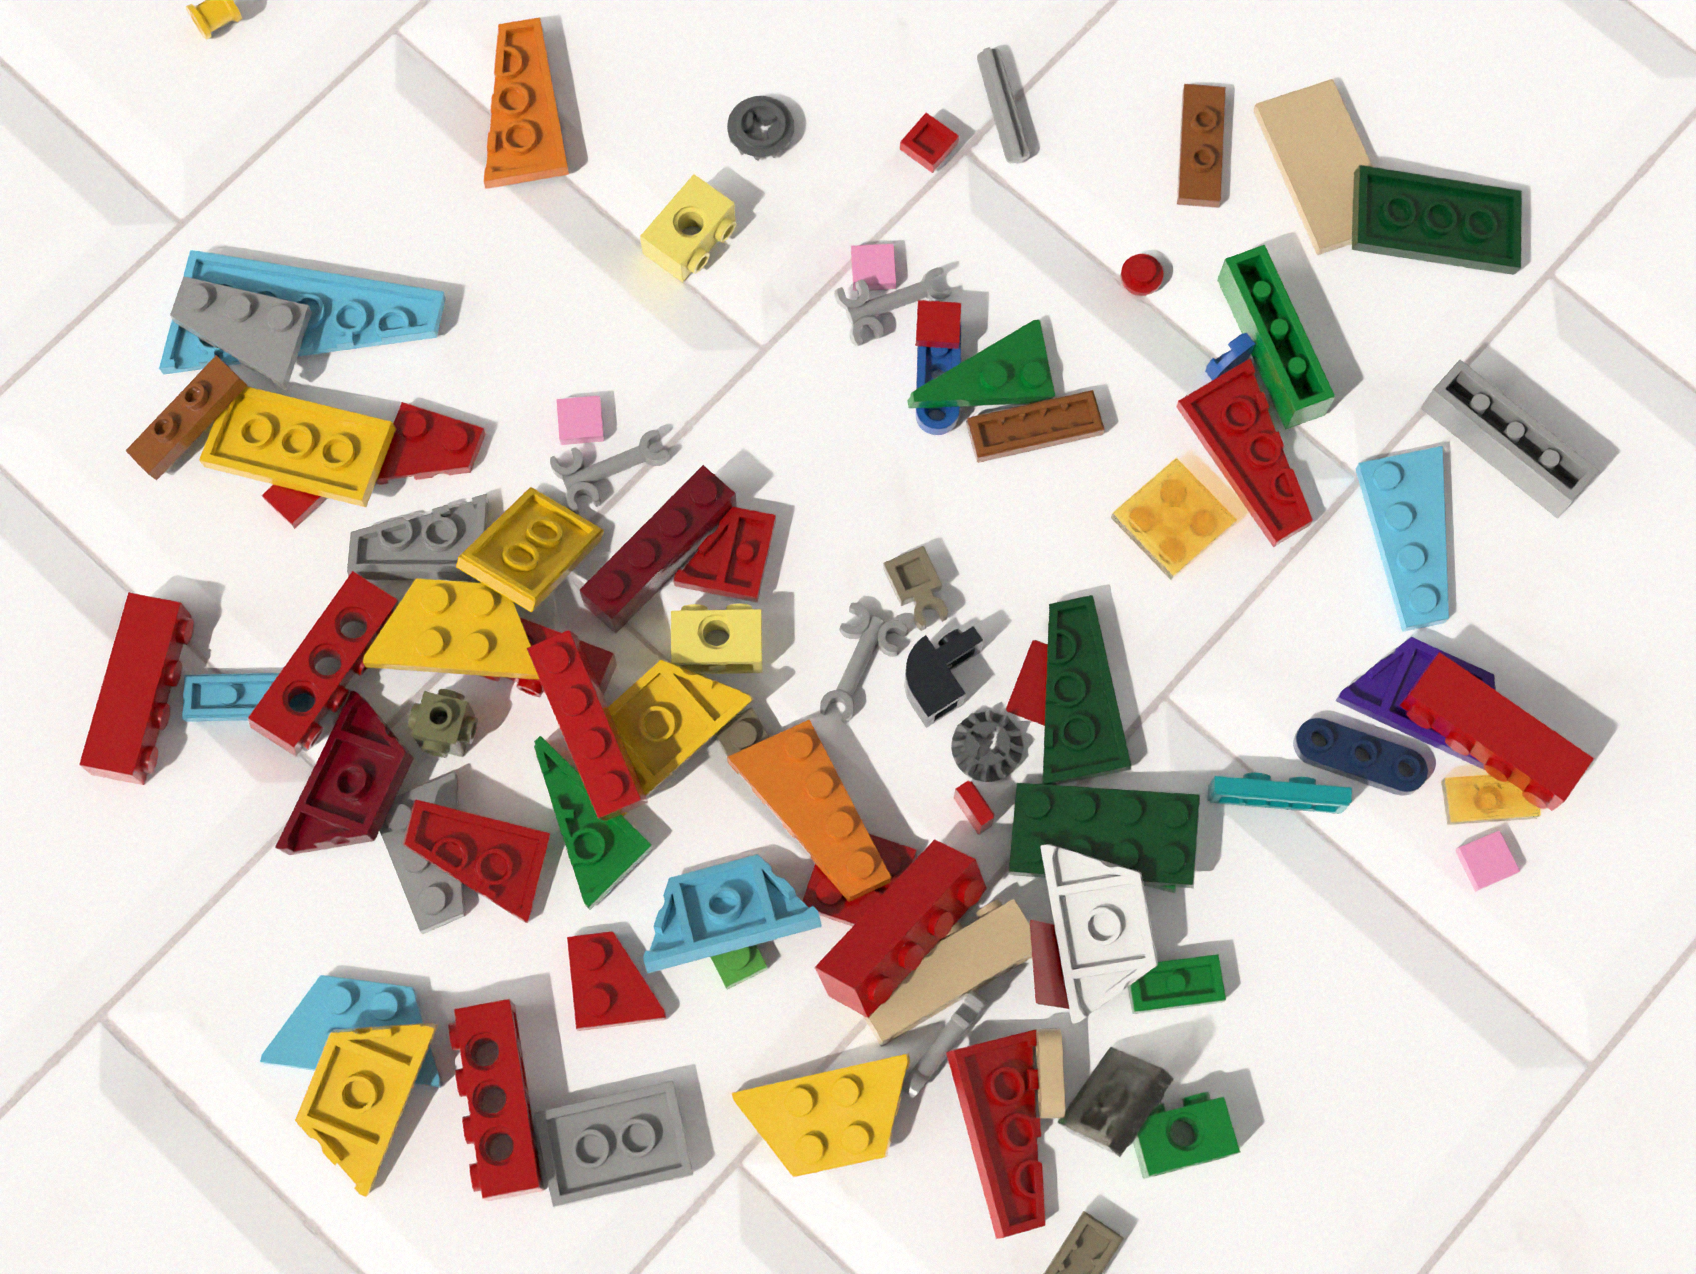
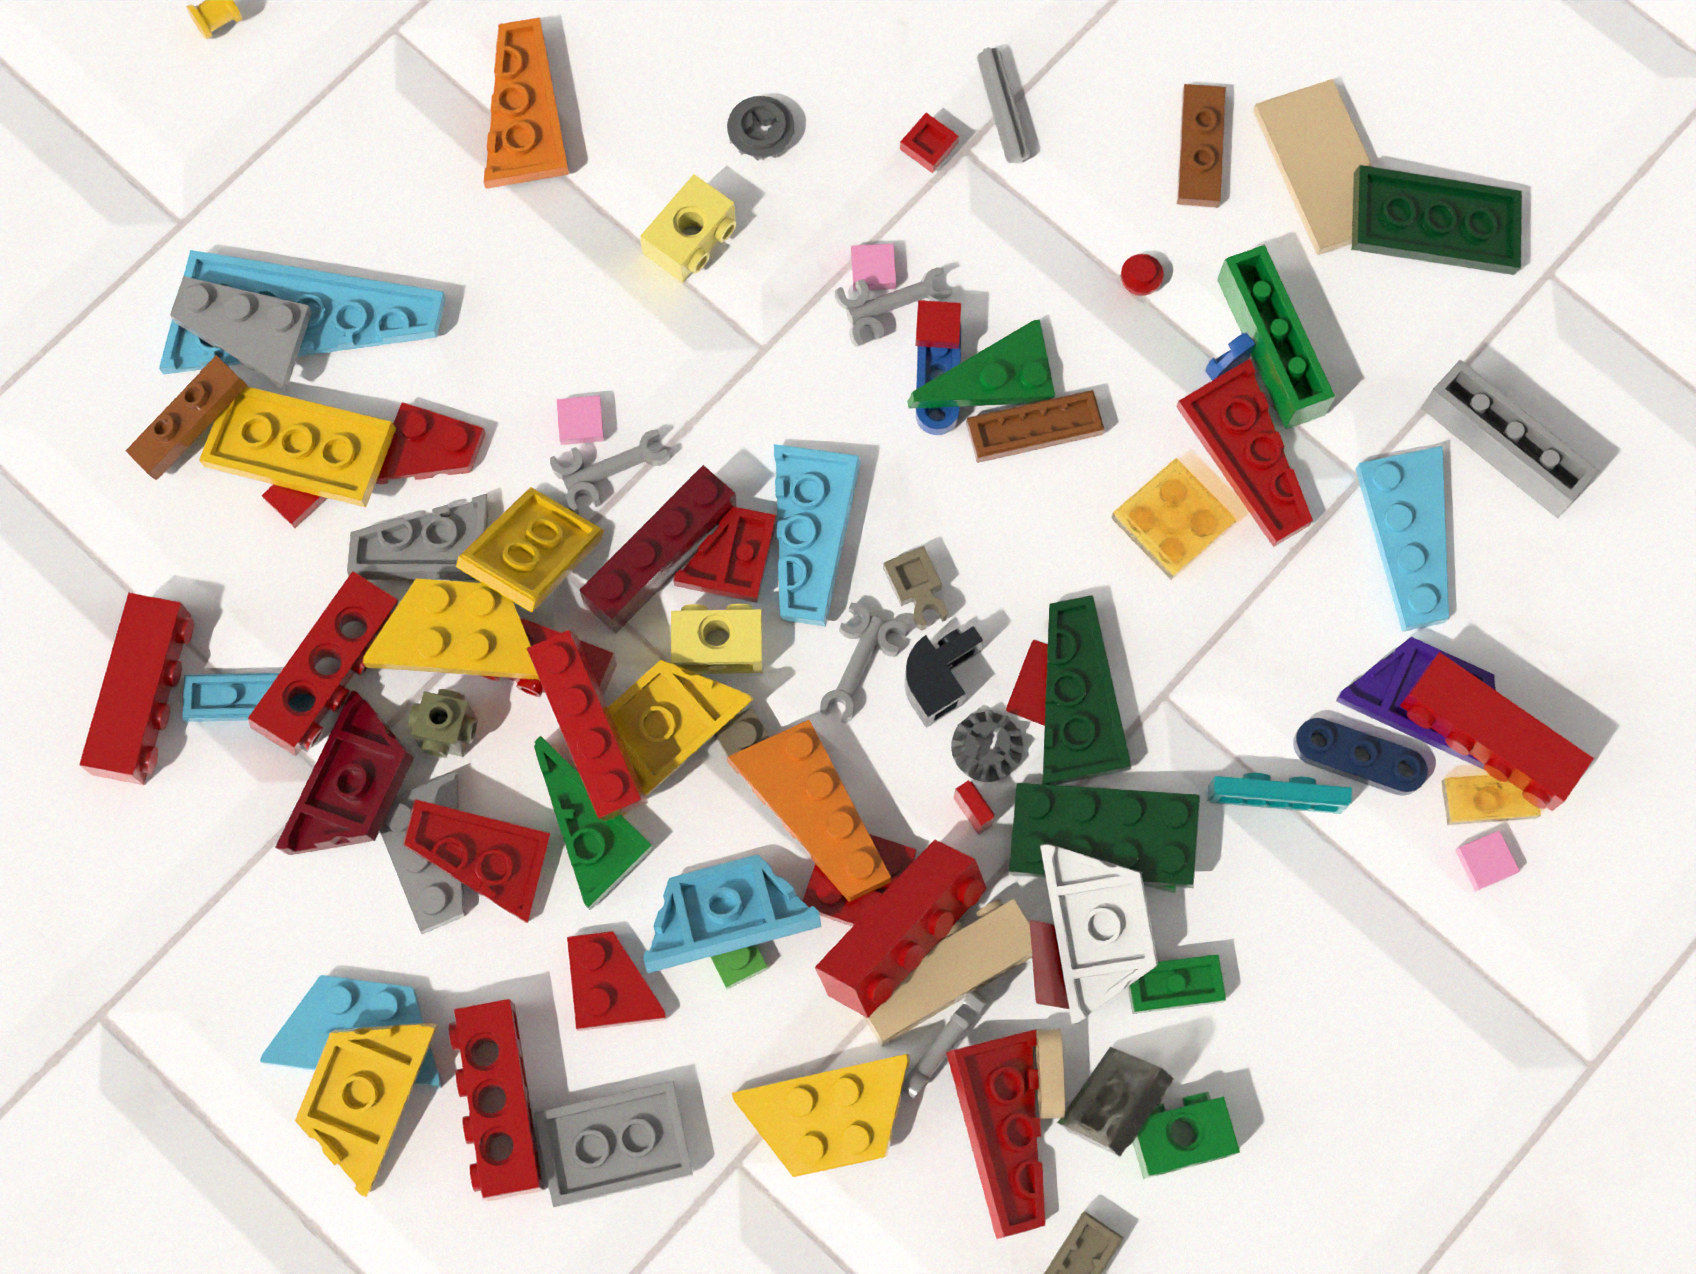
none -> medium azure wing [774,444,861,627]

